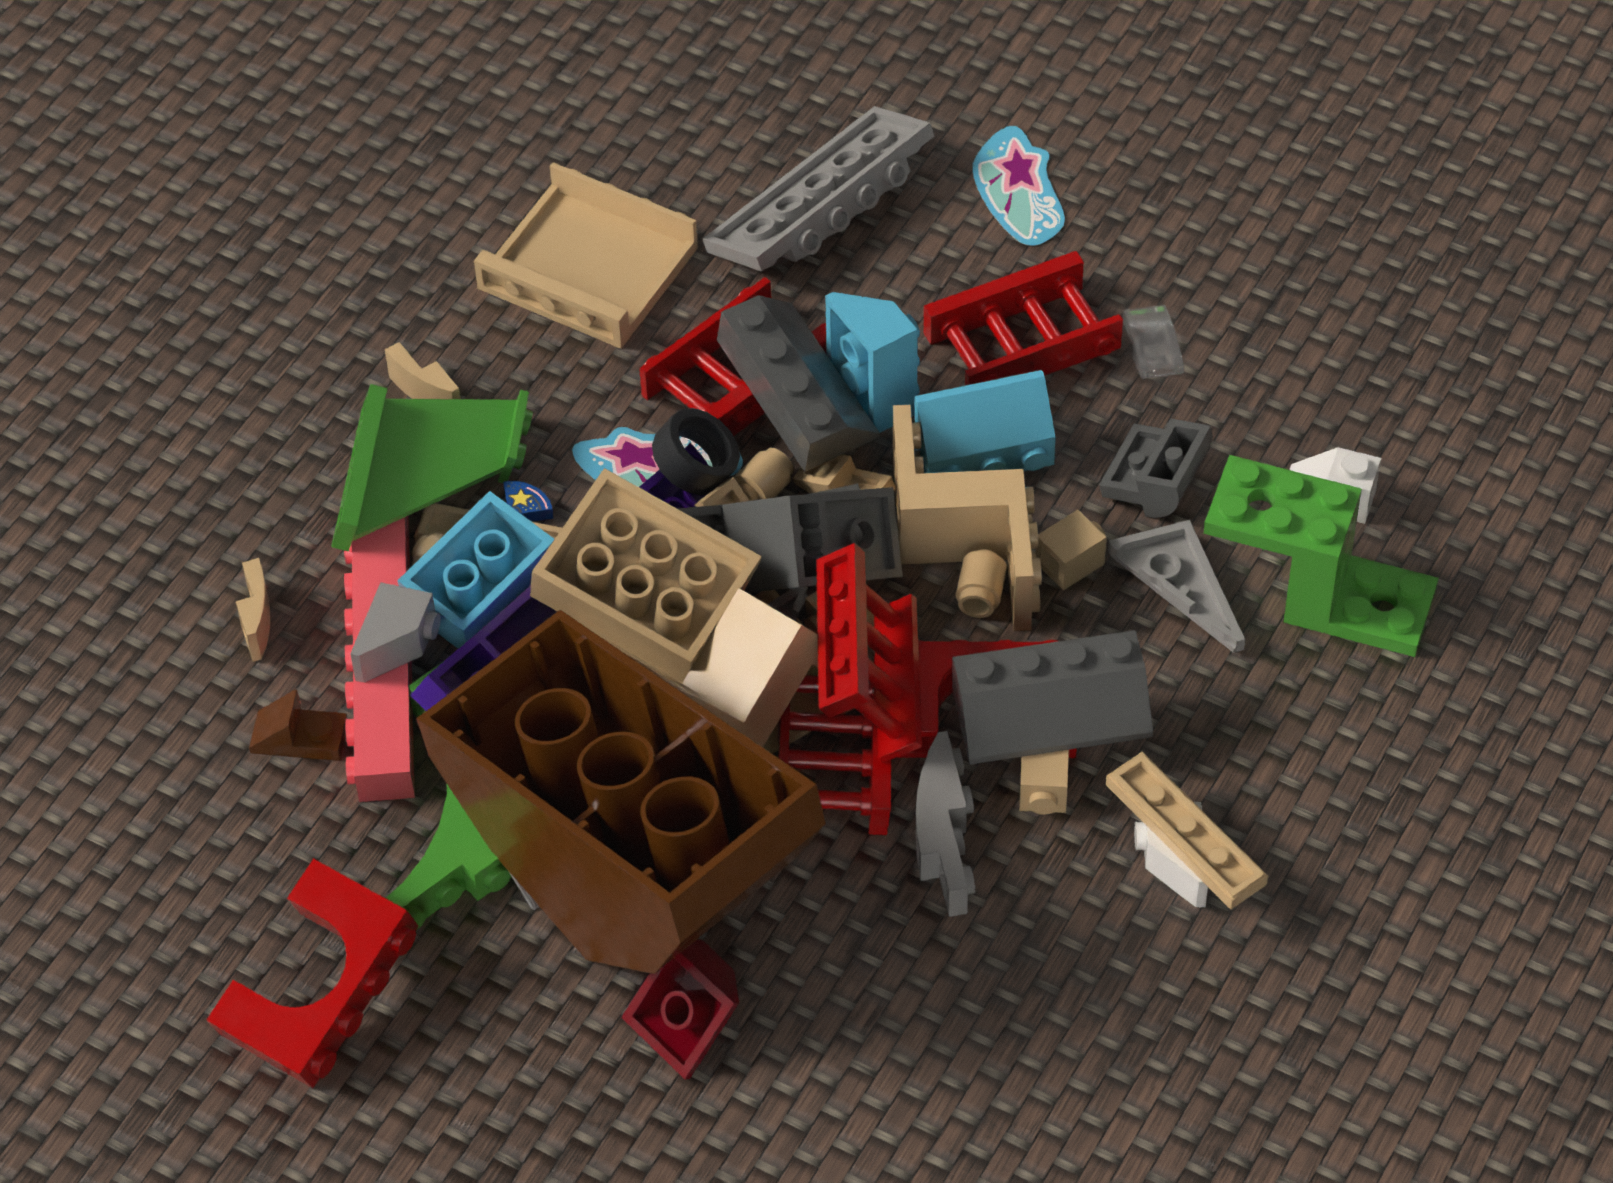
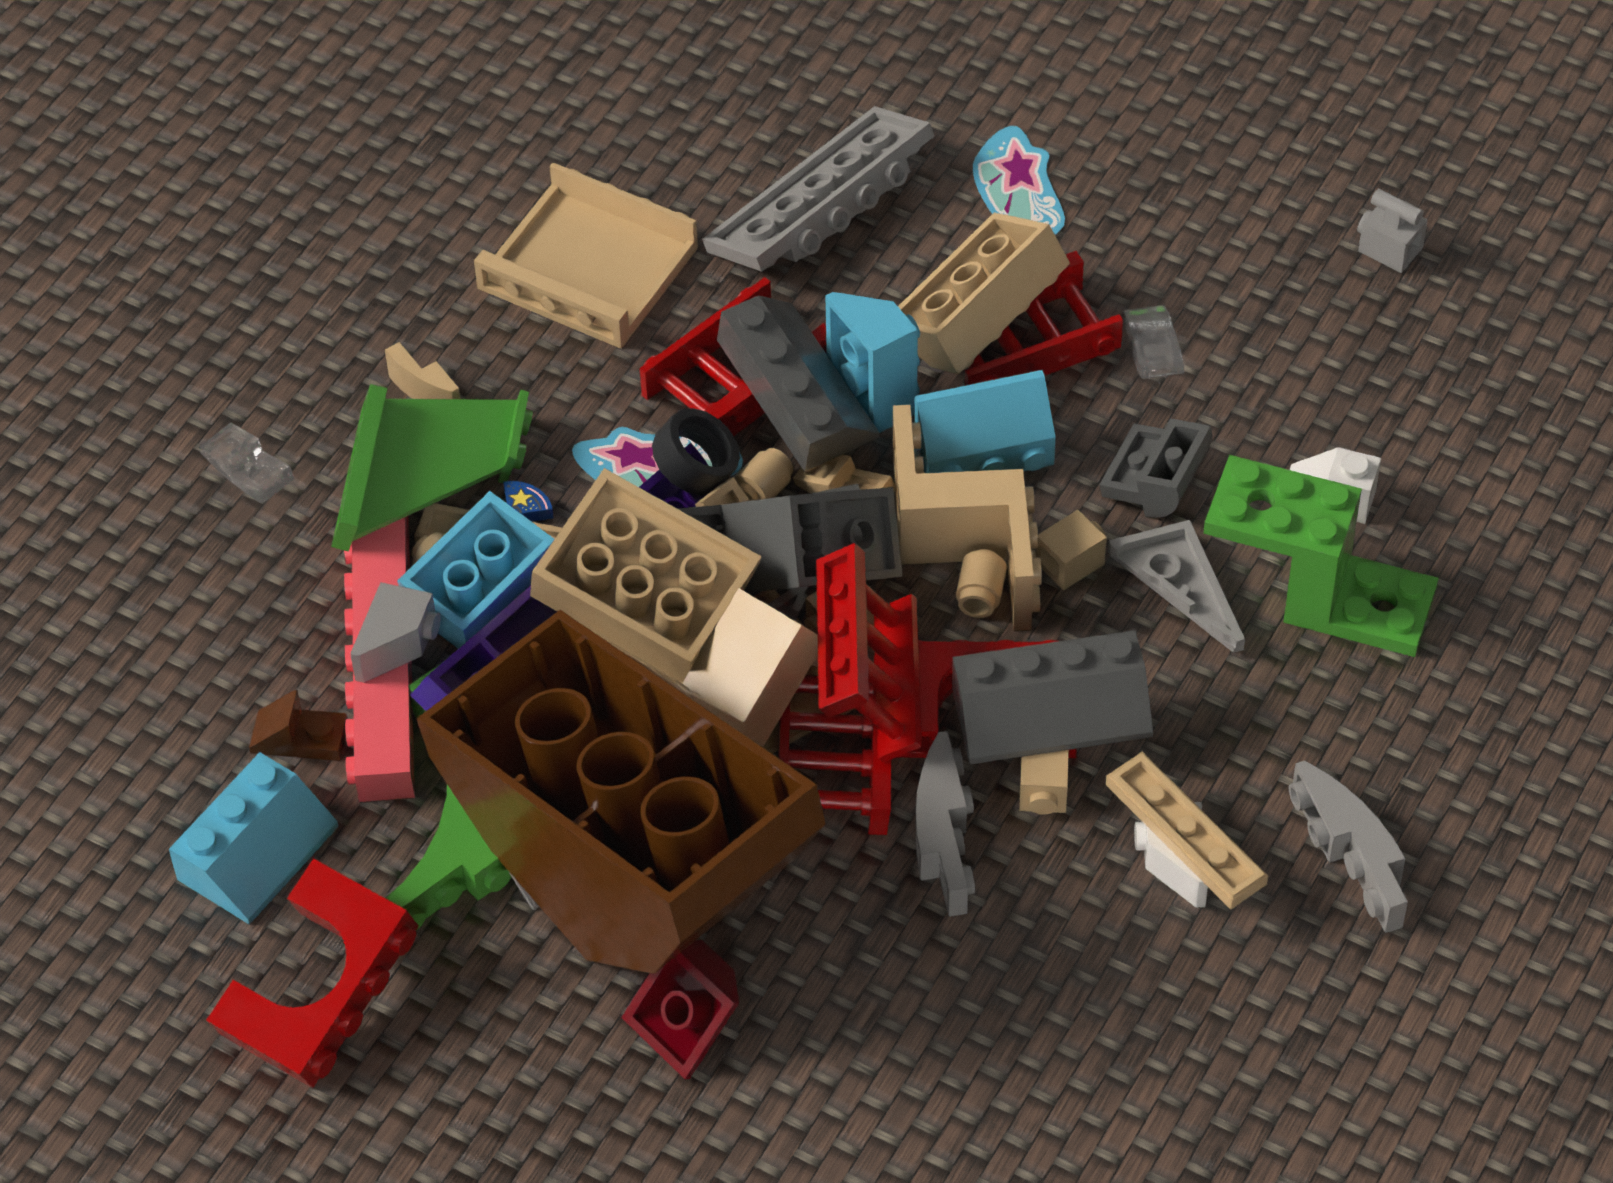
tan slope [236,558,270,662] -> none
none -> medium azure slope [169,752,339,925]
none -> clear slope [199,423,295,504]
none -> tan slope [898,212,1070,374]
none -> light grey slope [1289,761,1408,933]
none -> light grey brick [1357,188,1428,273]

